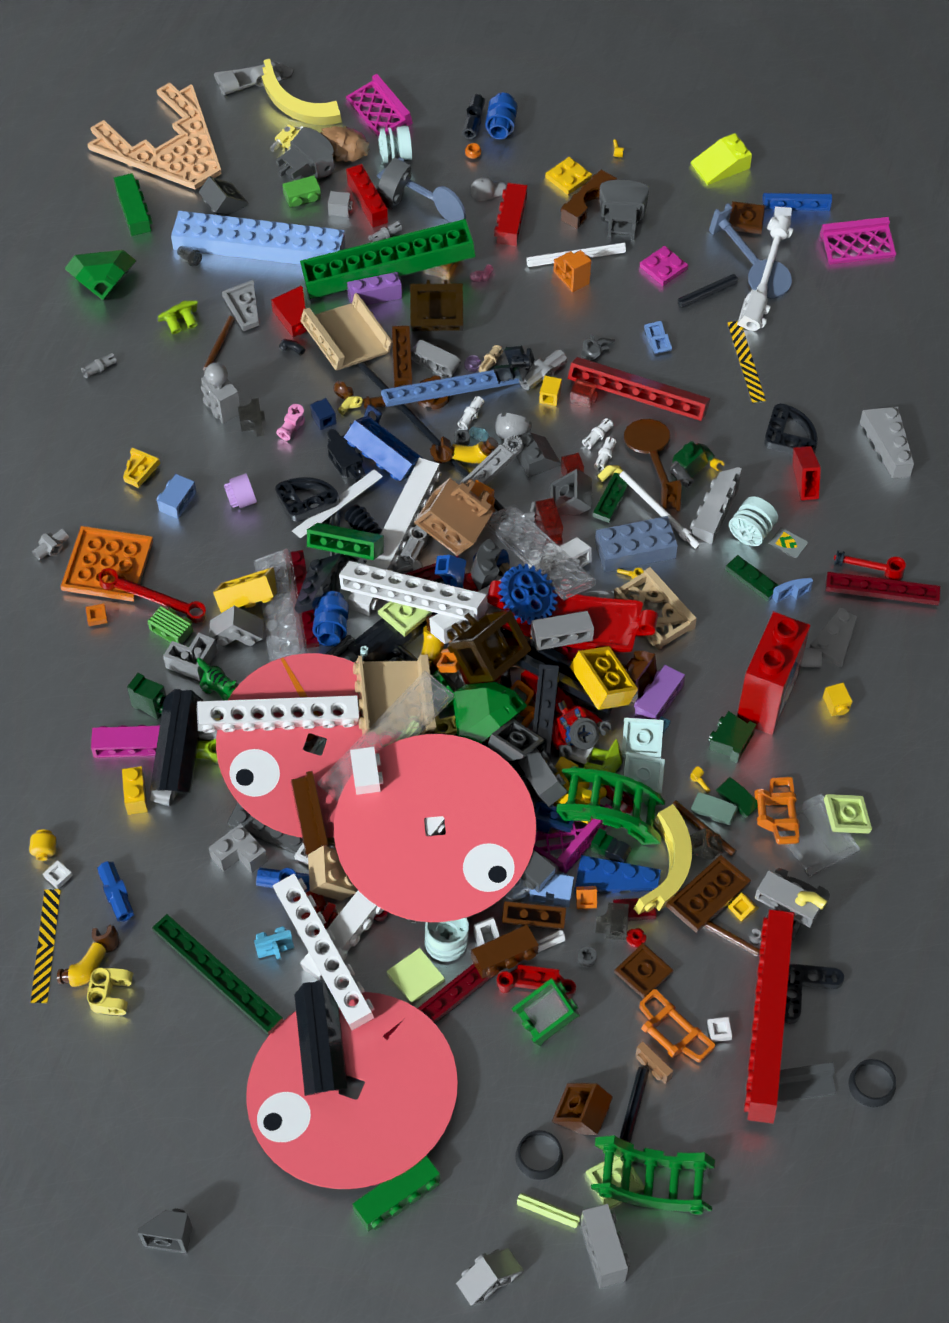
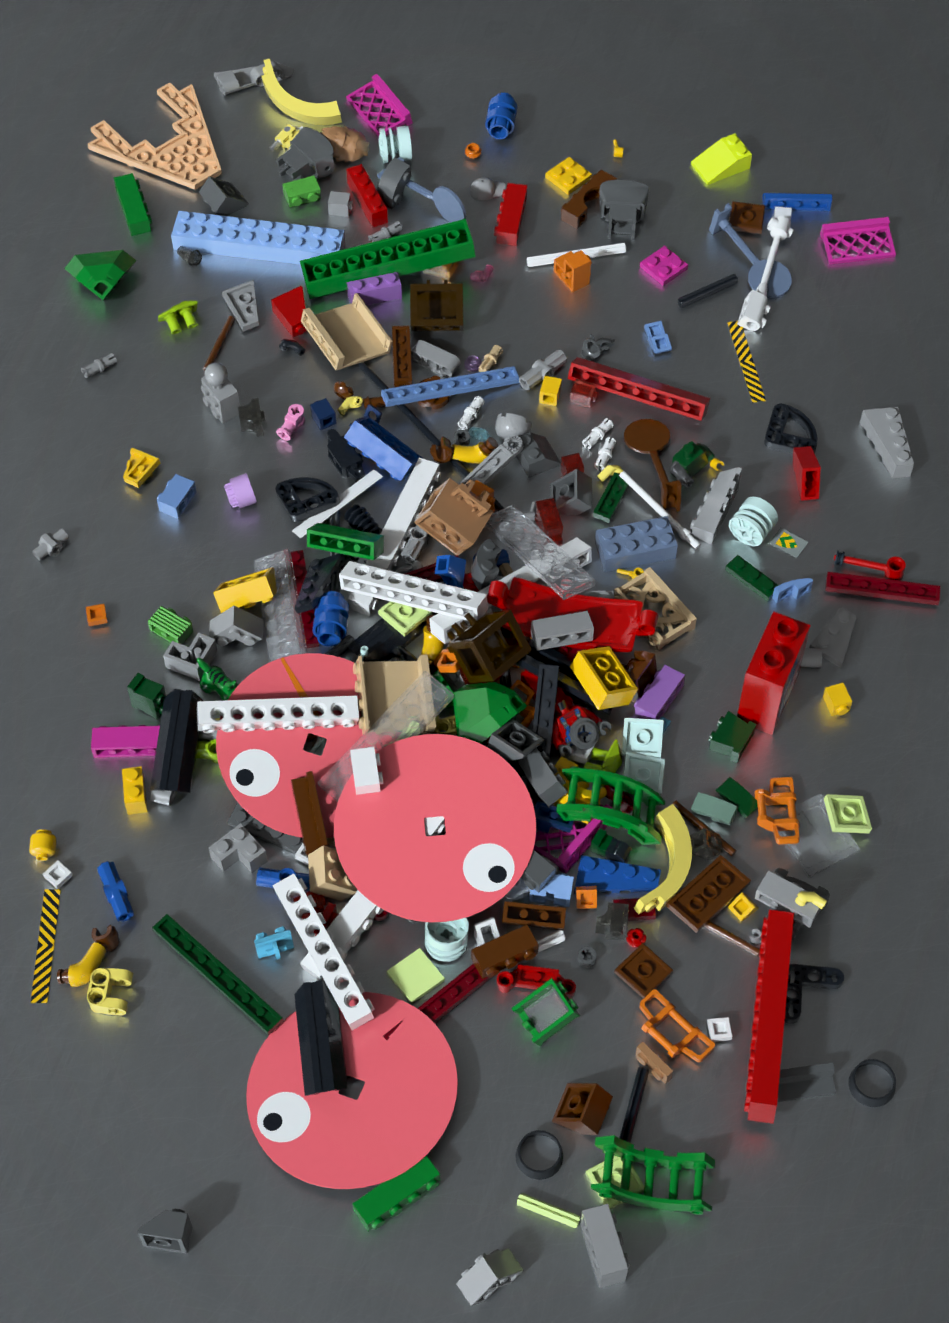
orange plate [61,526,153,602] -> none
red piece [99,568,206,623] -> none
black piece [462,94,485,139] -> none
black piece [493,345,535,384] -> none
blue gear [498,564,558,625] -> none
yellow hand [690,766,711,794] -> none

